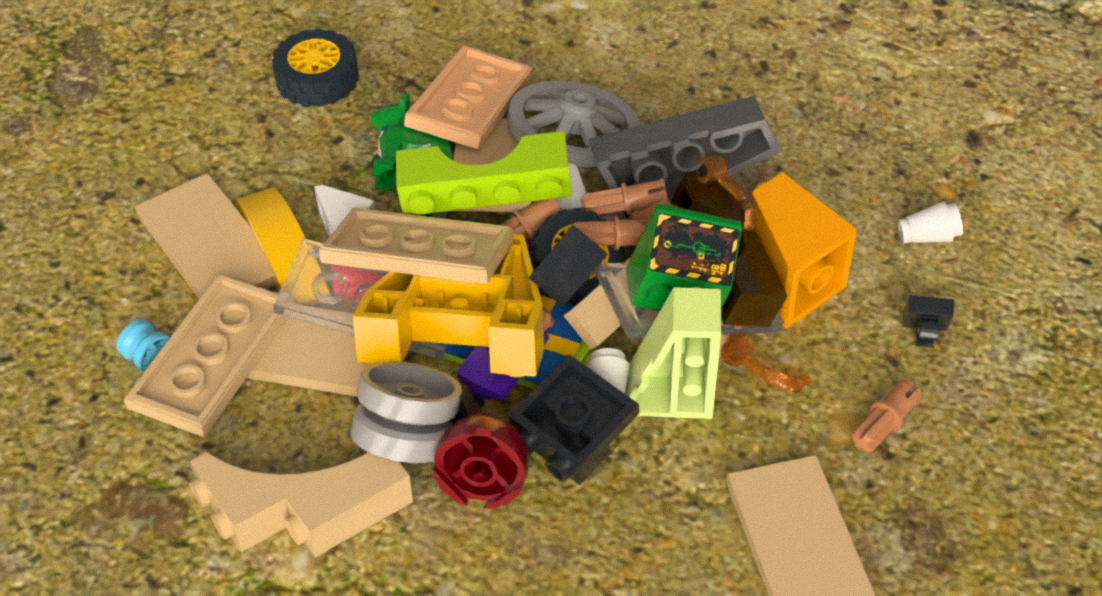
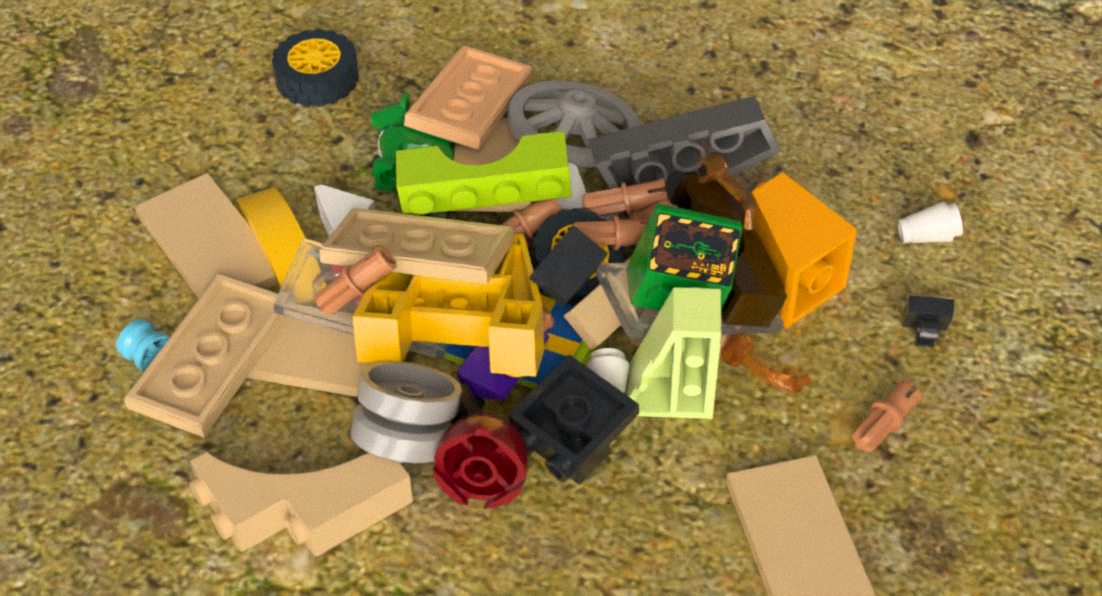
none -> nougat axle [314,245,397,314]

